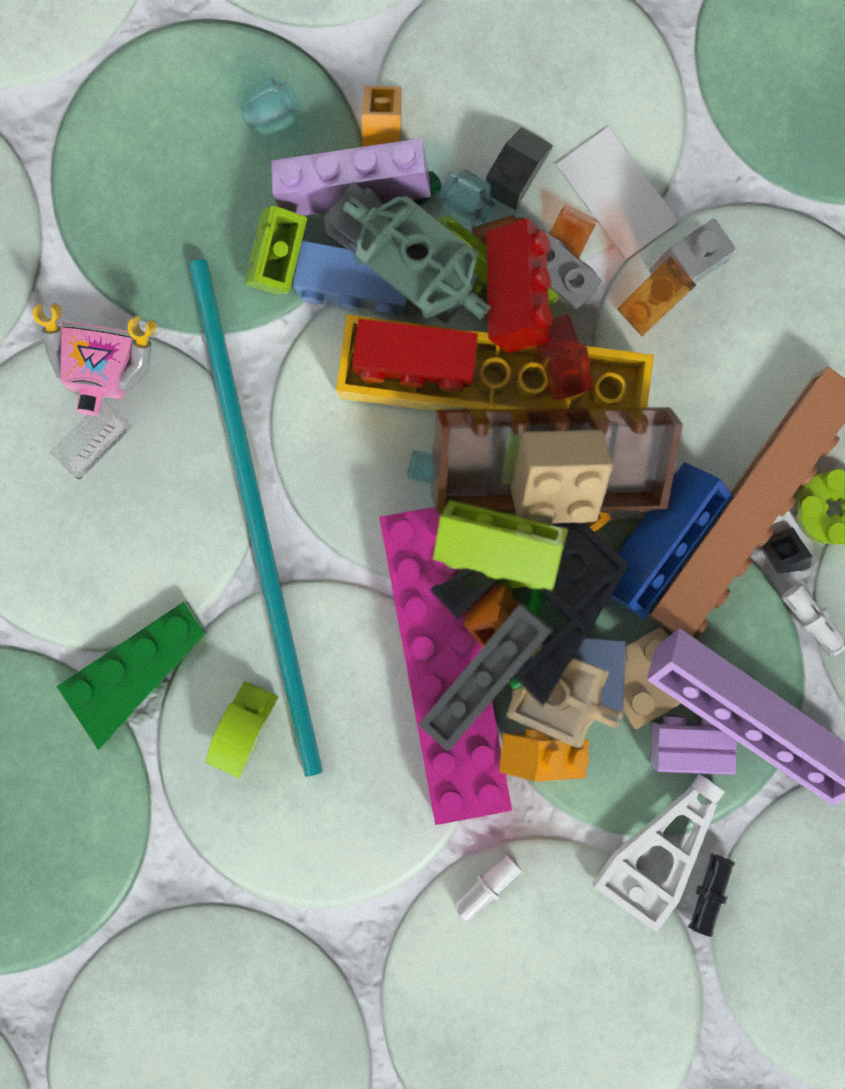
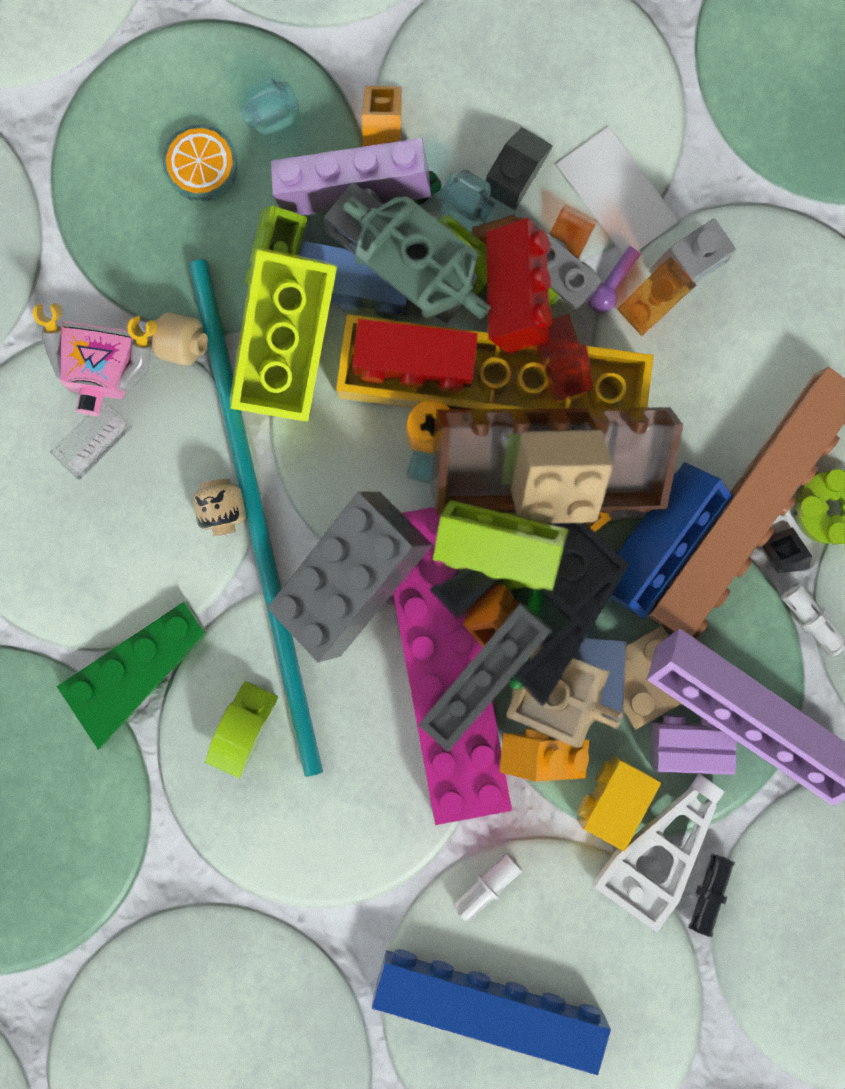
none -> tan head [148,312,208,366]
none -> tile [162,124,238,201]
none -> tan head [193,479,246,536]
none -> neon yellow brick [229,247,337,422]
none -> dark grey brick [267,491,433,663]
none -> blue brick [372,949,611,1076]
none -> light orange piece [407,400,450,459]
none -> yellow brick [577,755,661,852]
none -> medium lavender bar [588,246,641,313]

